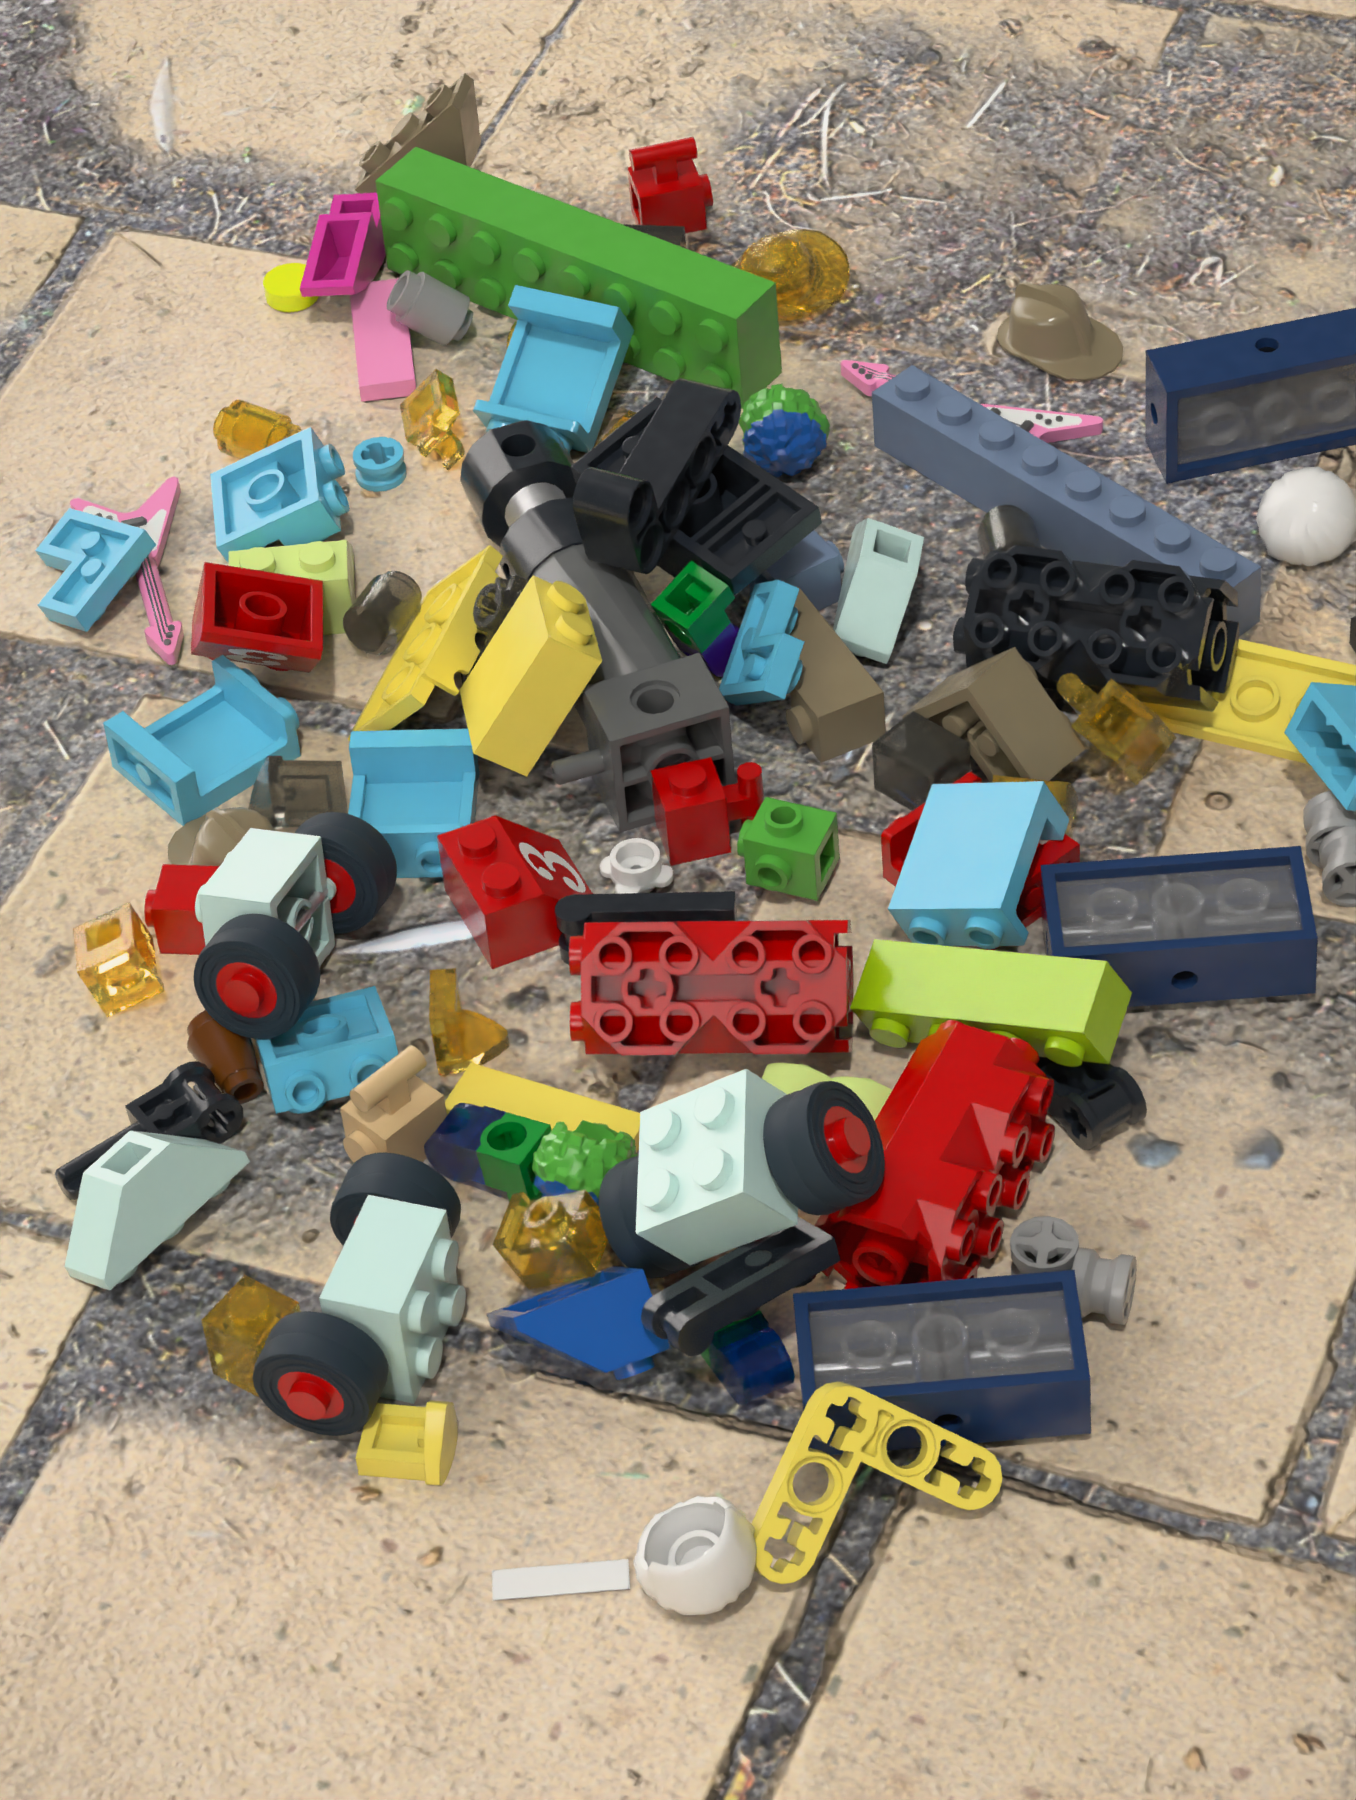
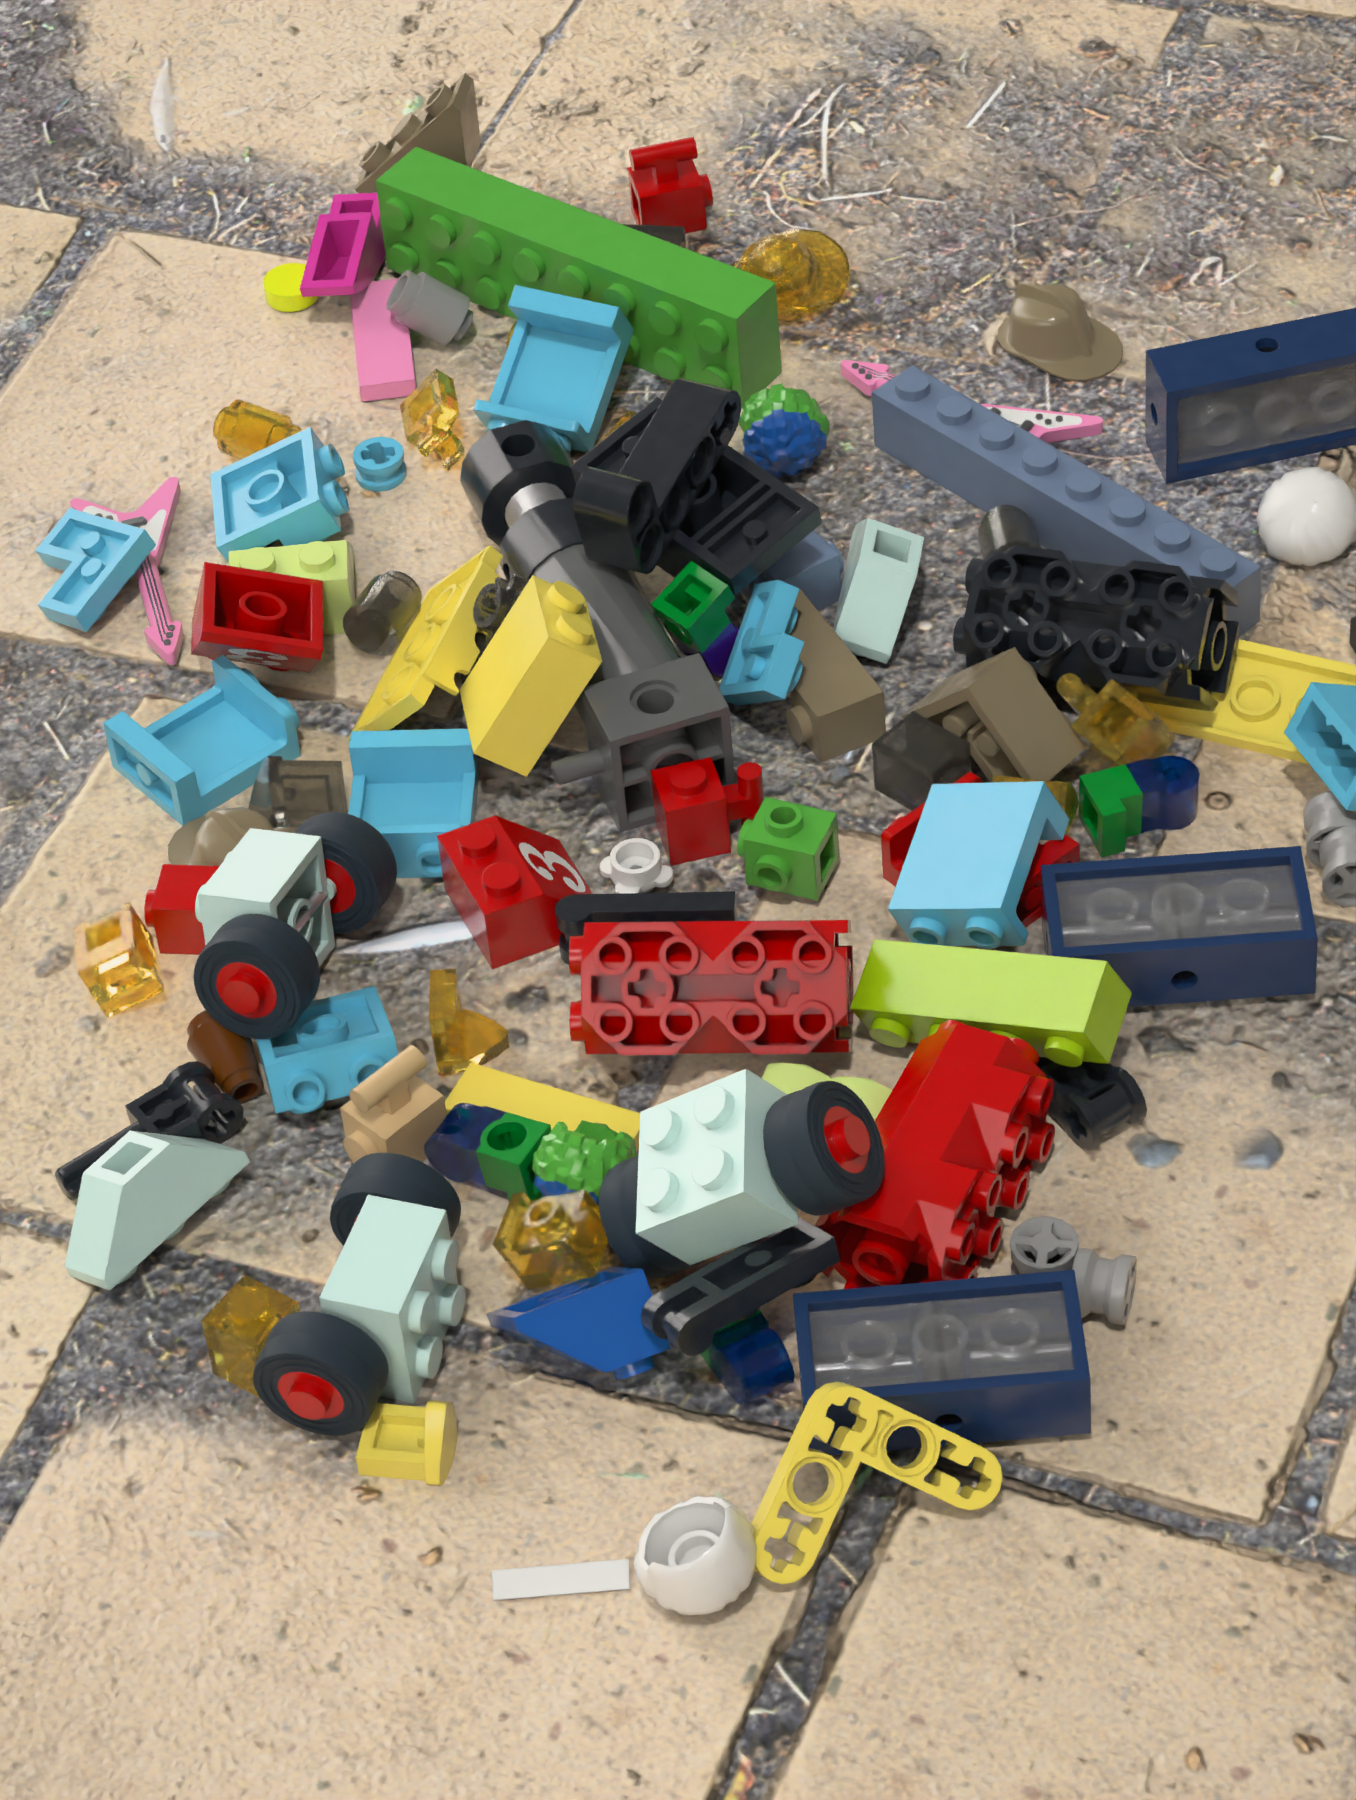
none -> leg [1078,755,1200,858]

